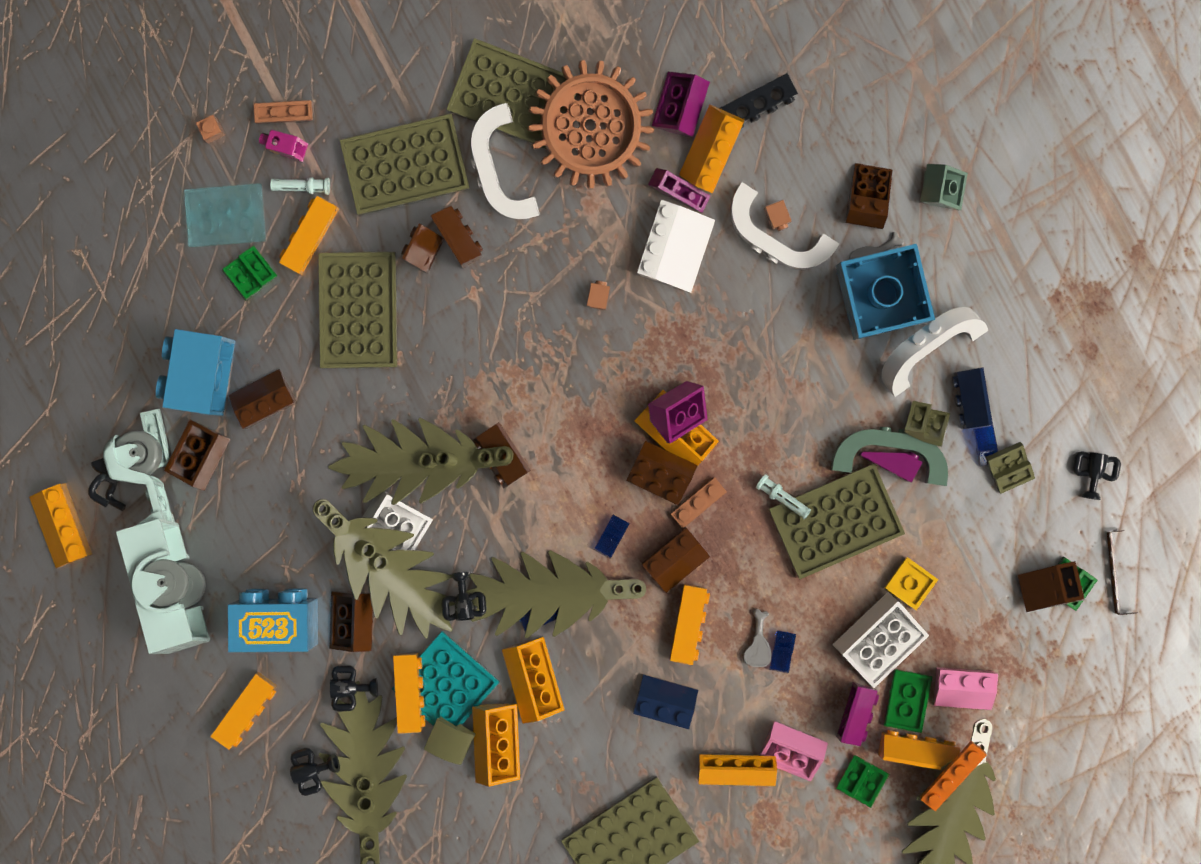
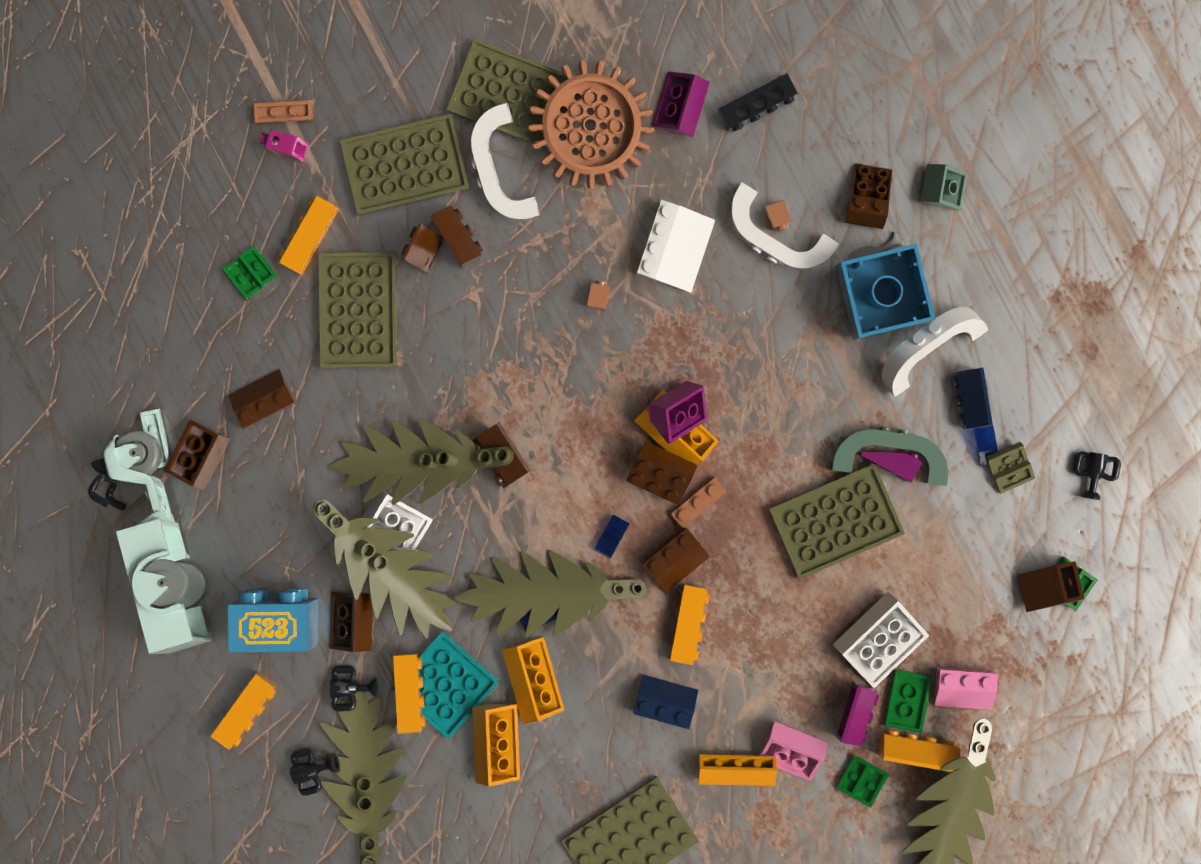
light orange slope [29,483,93,568] -> none
dark azure brick [156,329,235,416] -> none
clear light blue plate [184,184,266,248] -> none
nougat brick [196,115,225,144] -> none
light aqua pin [270,177,330,195] -> none
olive slope [424,716,475,765] -> none
black piece [441,572,487,621] -> none
magenta slope [648,168,711,213] -> none
light orange slope [679,104,745,193] -> none
light grey piece [743,609,771,667] -> none
light aqua pin [756,474,811,519] -> none
clear blue slope [769,630,796,674] -> none
yellow plate [884,557,939,610] -> none
olive slope [905,401,950,447] -> none
orange plate [920,741,987,811] -> none
reddish brown piece [1107,530,1138,615] -> none

